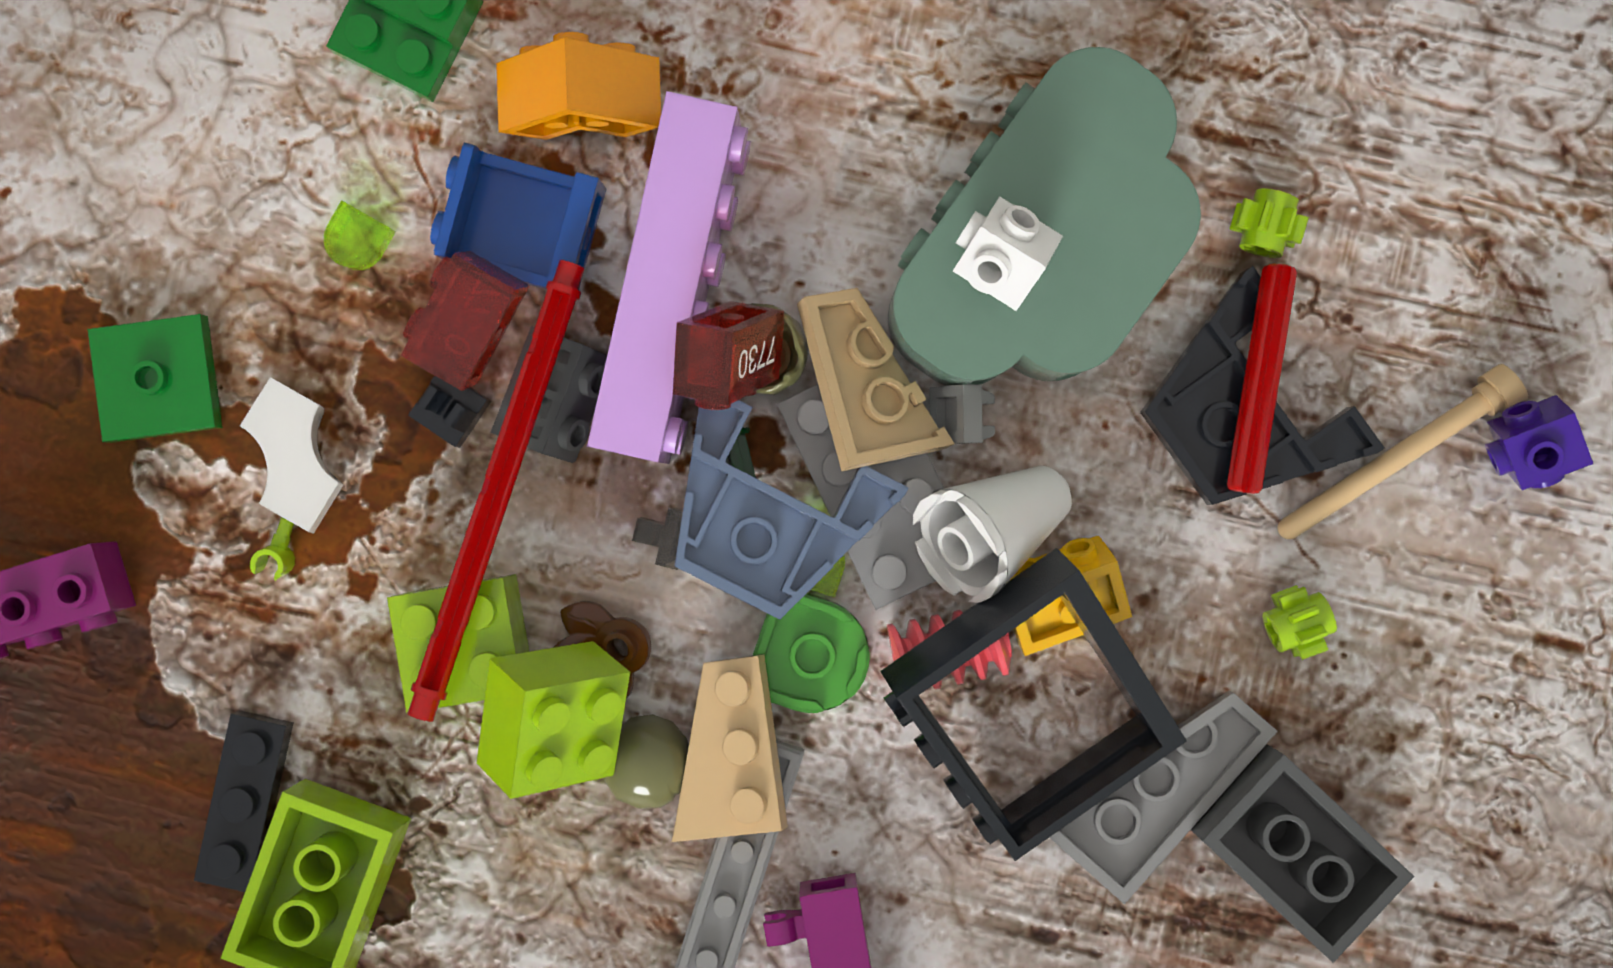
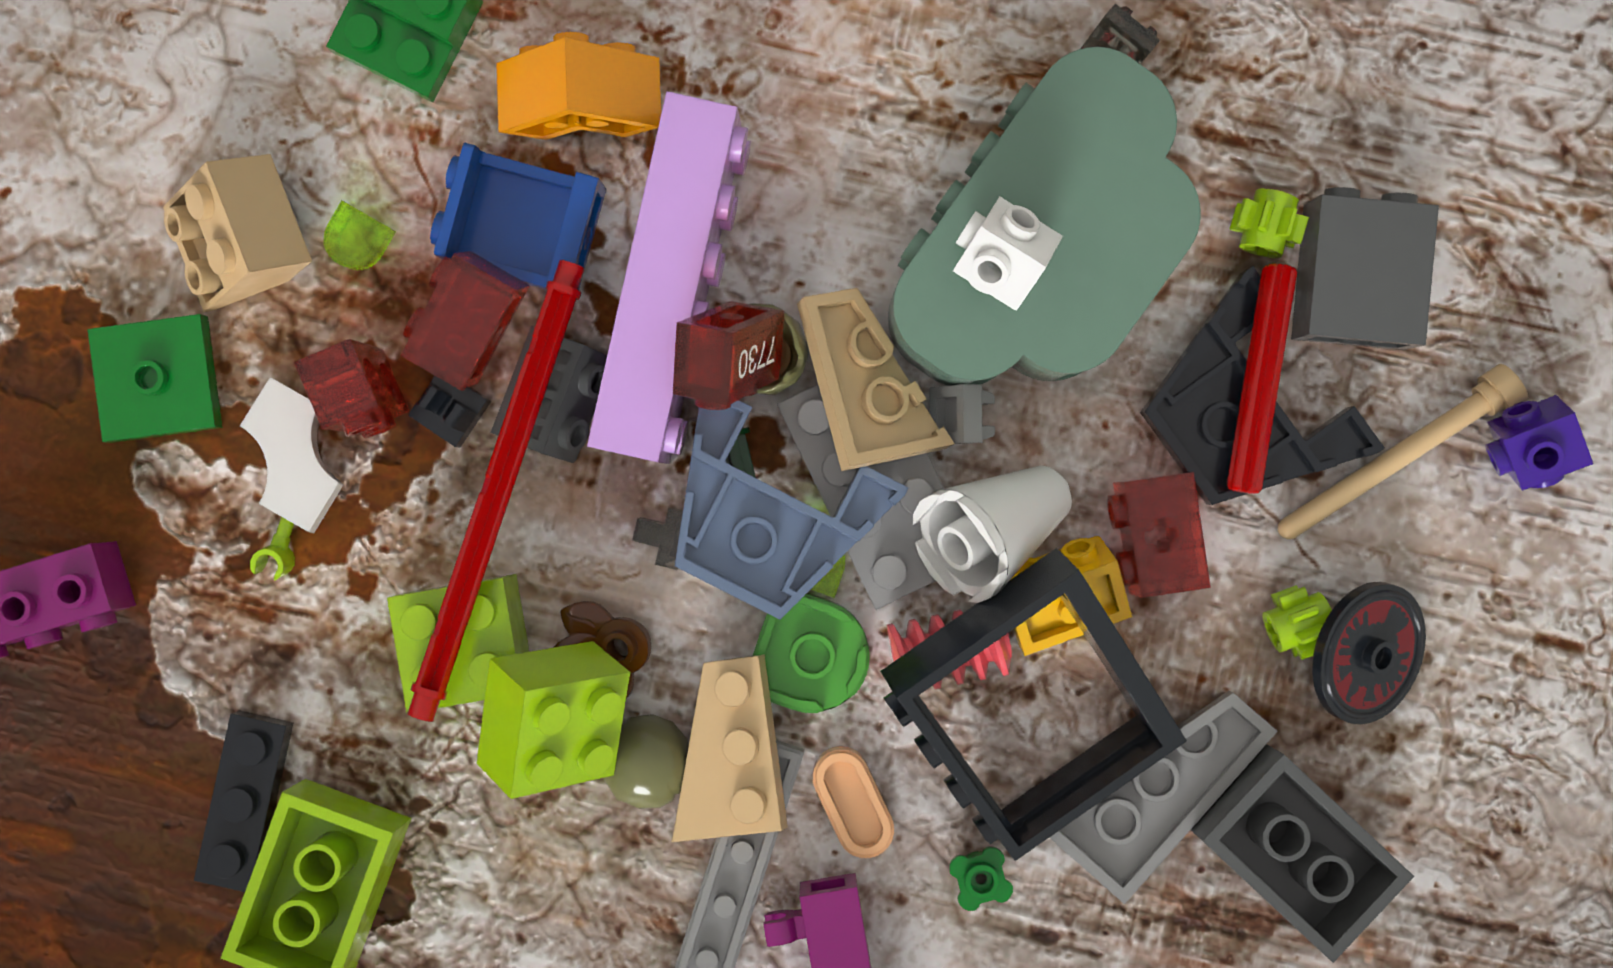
none -> tan slope [163,154,312,312]
none -> clear red brick [294,339,409,438]
none -> light nougat tile [813,746,894,858]
none -> green plate [949,846,1013,911]
none -> clear smoke tile [1080,3,1160,64]
none -> clear red brick [1107,472,1211,598]
none -> dark grey brick [1291,187,1439,350]
none -> black shield [1312,582,1426,725]

